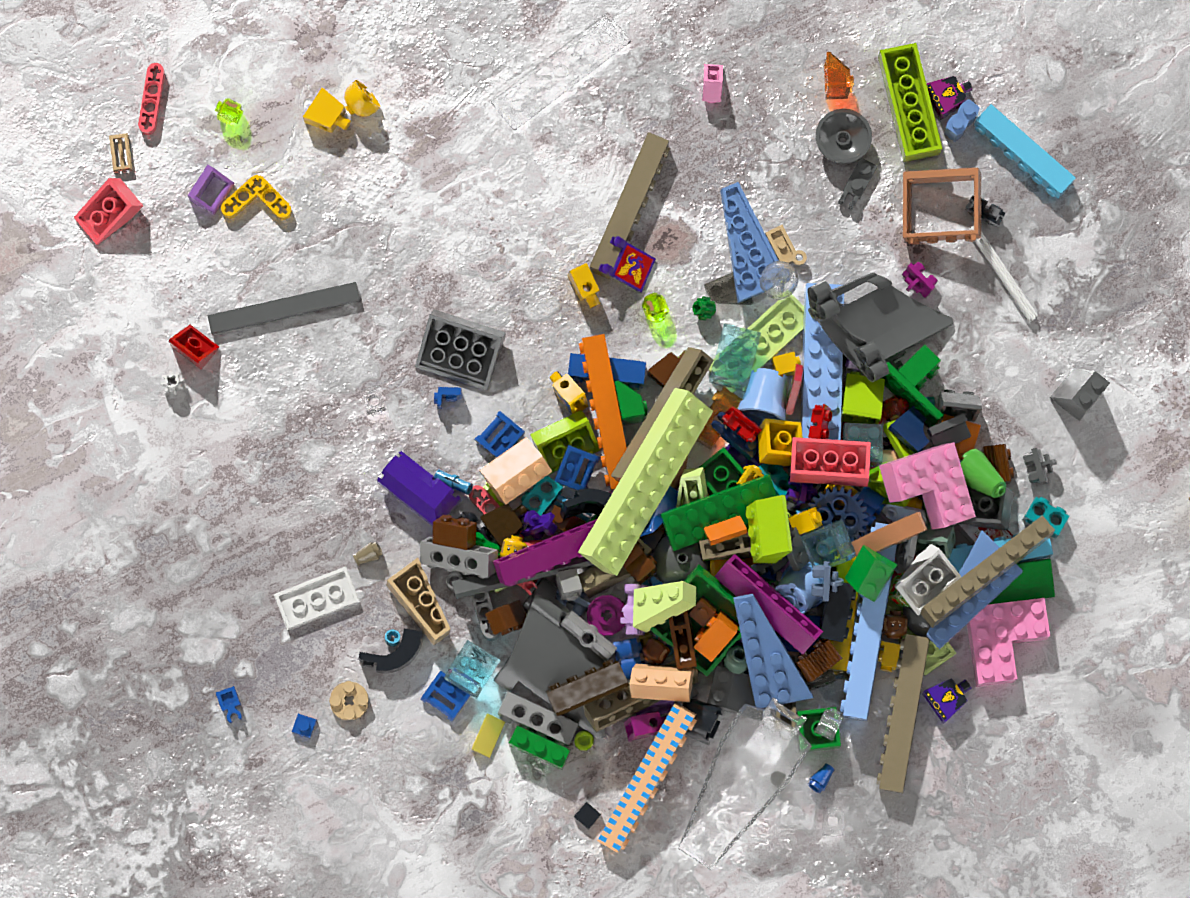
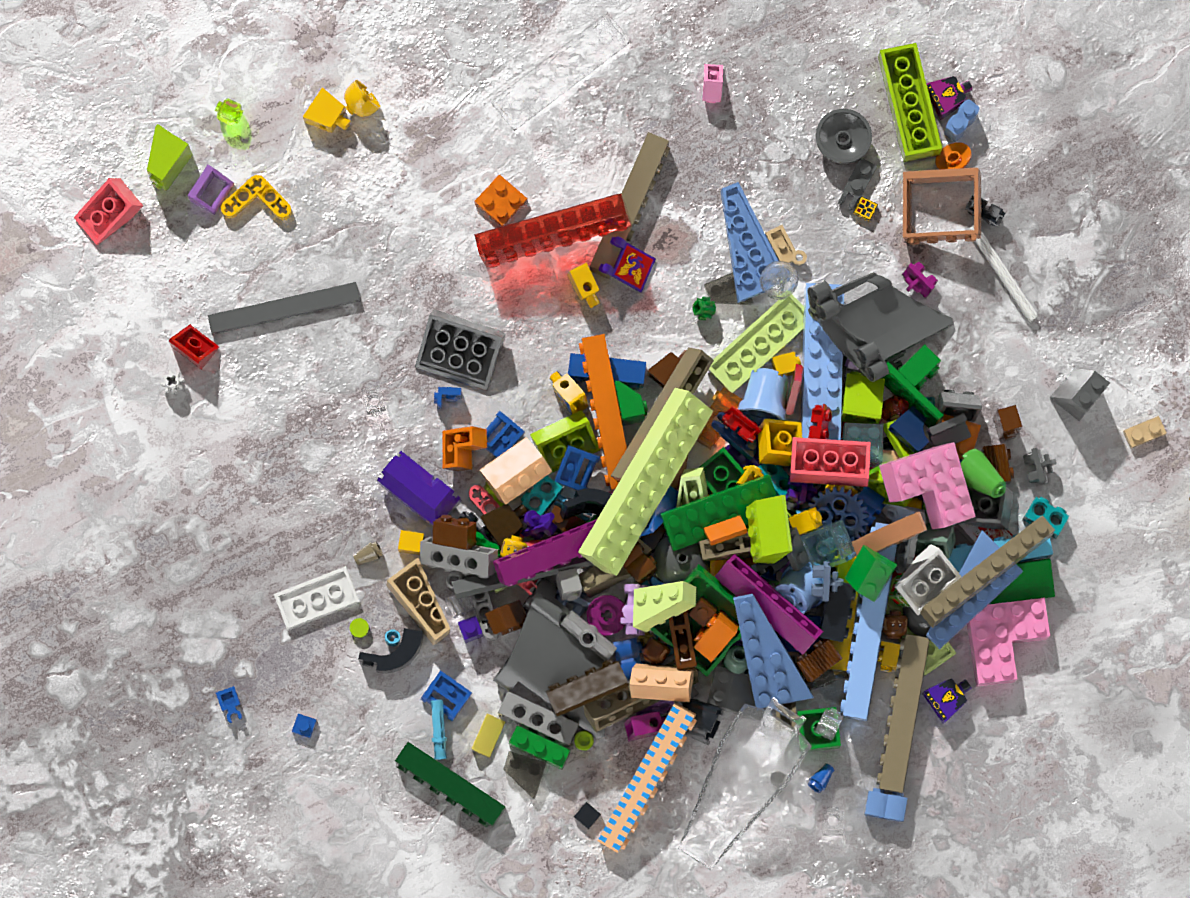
tan tile [109,133,133,173] -> none
coral beam [138,63,165,135] -> none
tan plate [329,681,369,721] -> none
dark azure pin [434,469,473,495] -> none
clear light blue brick [444,640,501,699] -> none
clear neon green head [642,293,669,322] -> none
clear light blue brick [709,323,761,392] -> none
clear orange slope [824,52,854,99] -> none
medium azure brick [974,104,1076,199] -> none
none -> lime slope [147,124,193,191]
none -> lime tile [349,618,369,638]
none -> dark green brick [395,742,506,828]
none -> yellow brick [398,530,425,555]
none -> medium azure pin [431,700,447,760]
none -> orange brick [442,426,487,472]
none -> clear brick [443,595,475,619]
none -> dark purple brick [458,615,483,644]
none -> orange plate [474,174,528,227]
none -> clear red brick [474,193,632,268]
none -> clear smoke wing [503,751,546,799]
none -> tile [853,196,878,222]
none -> medium blue brick [864,788,908,822]
none -> orange dish [935,142,972,170]
none -> reddish brown brick [993,405,1022,441]
none -> tan plate [1123,416,1167,449]

